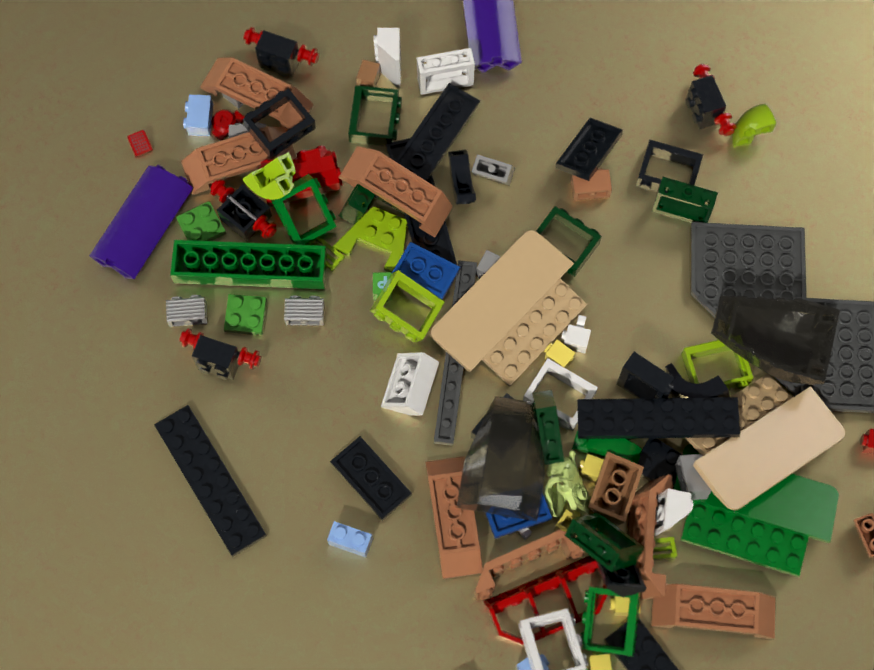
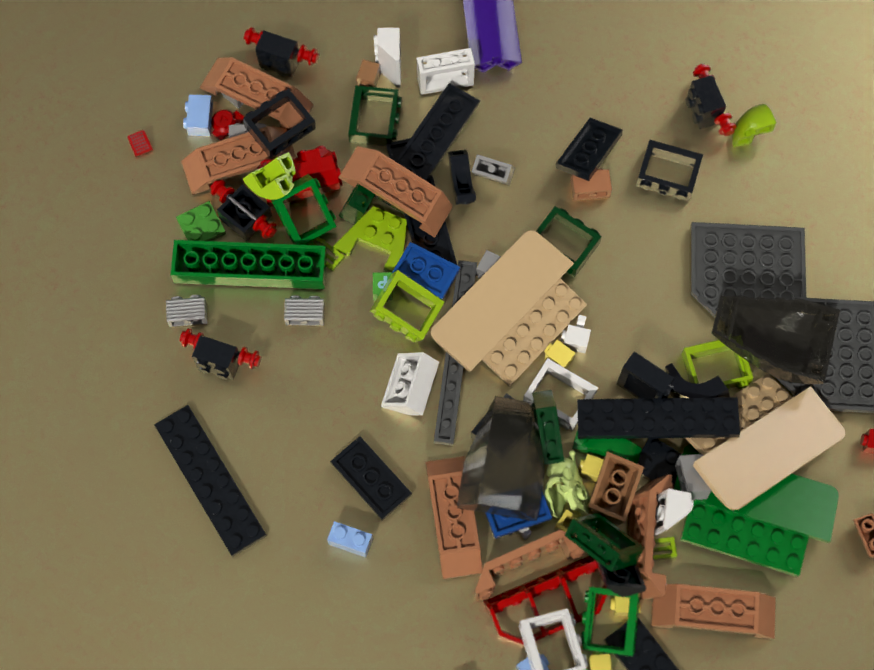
dark purple cylinder [89,165,193,279] -> none
bright green plate [224,294,267,335] -> none
dark green window [652,177,718,223] -> none

